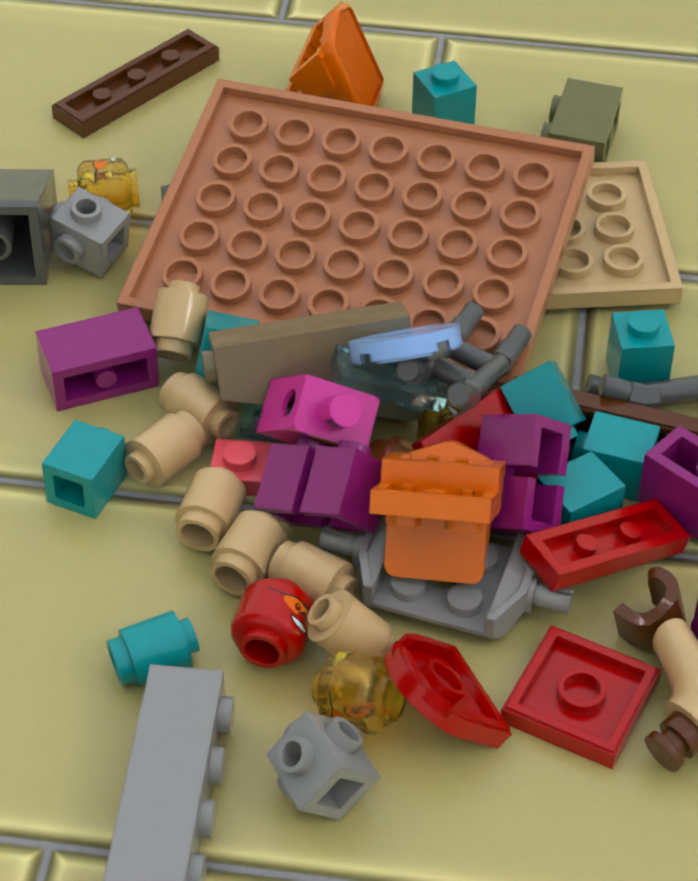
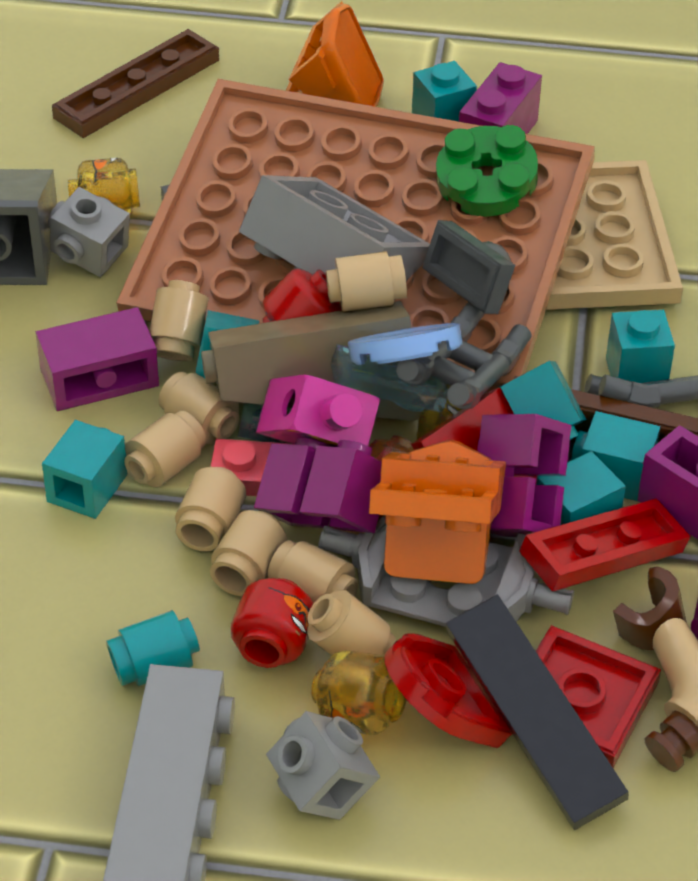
olive brick [540,78,623,162] -> none
none -> light grey slope [239,175,430,281]
none -> red head [262,268,341,323]
none -> tan brick [326,251,407,312]
none -> dark grey tile [422,220,515,314]
none -> green plate [436,125,538,217]
none -> black tile [446,594,629,830]
none -> magenta brick [459,62,542,134]

